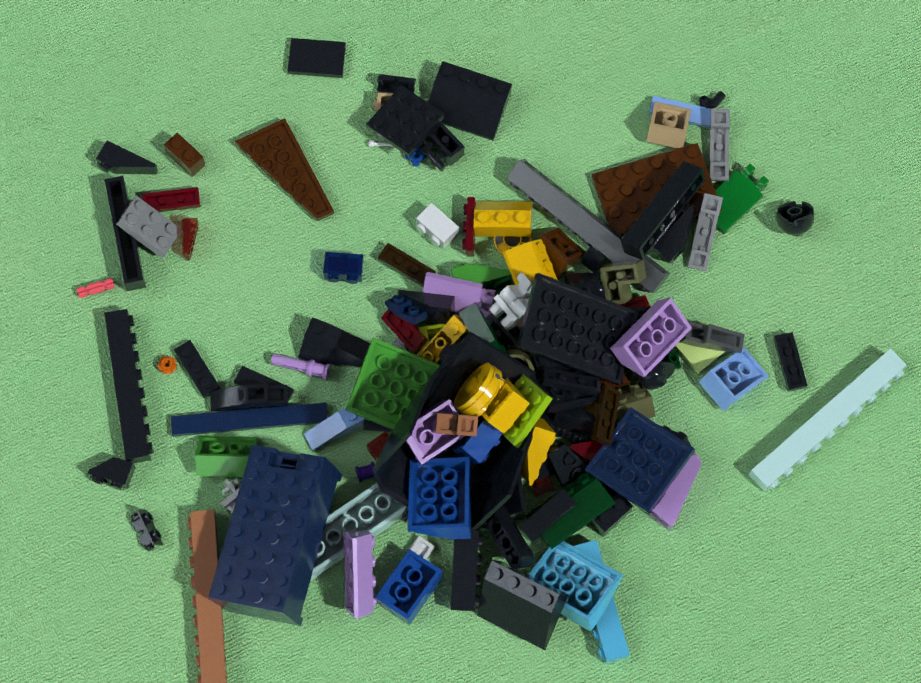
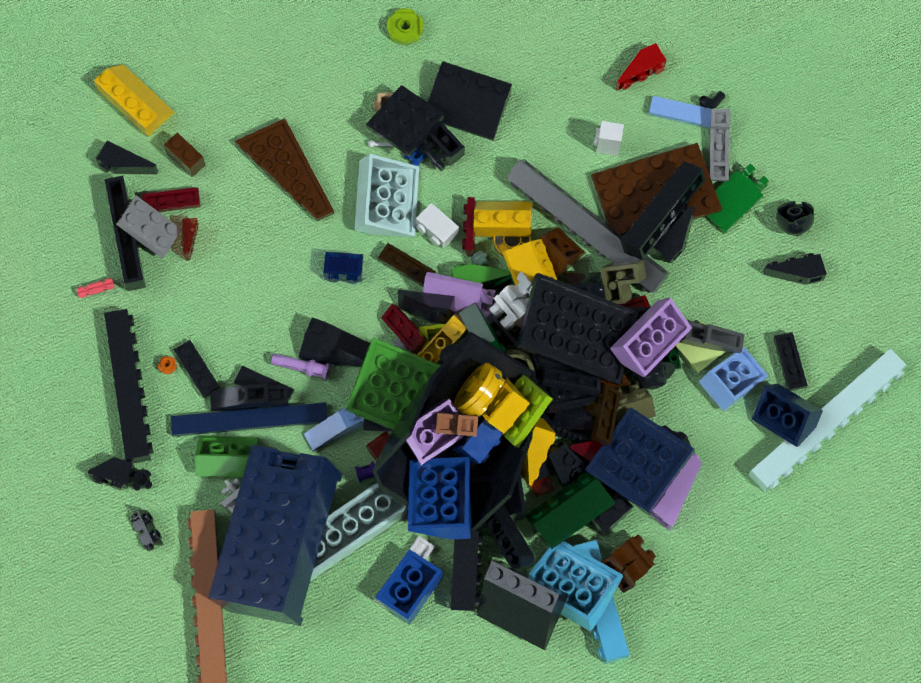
black tile [288,38,346,78] -> none
lavender slope [343,530,376,619] -> none
black hinge [377,74,416,93] -> none
dark blue slope [385,295,427,325] -> none
black tile [518,488,577,543] -> none
black slope [581,246,605,272] -> none
tan slope [646,102,691,148] -> none
light grey slope [688,193,723,271] -> none
none -> yellow slope [94,64,175,137]
none -> black plate [131,470,152,491]
none -> light aqua slope [354,154,419,237]
none -> lime plate [387,8,423,45]
none -> sand green plate [471,251,489,266]
none -> white brick [593,121,624,156]
none -> reddish brown hips [601,535,656,593]
none -> red slope [616,43,667,91]
none -> dark blue slope [752,384,823,447]
none -> black slope [763,253,827,285]

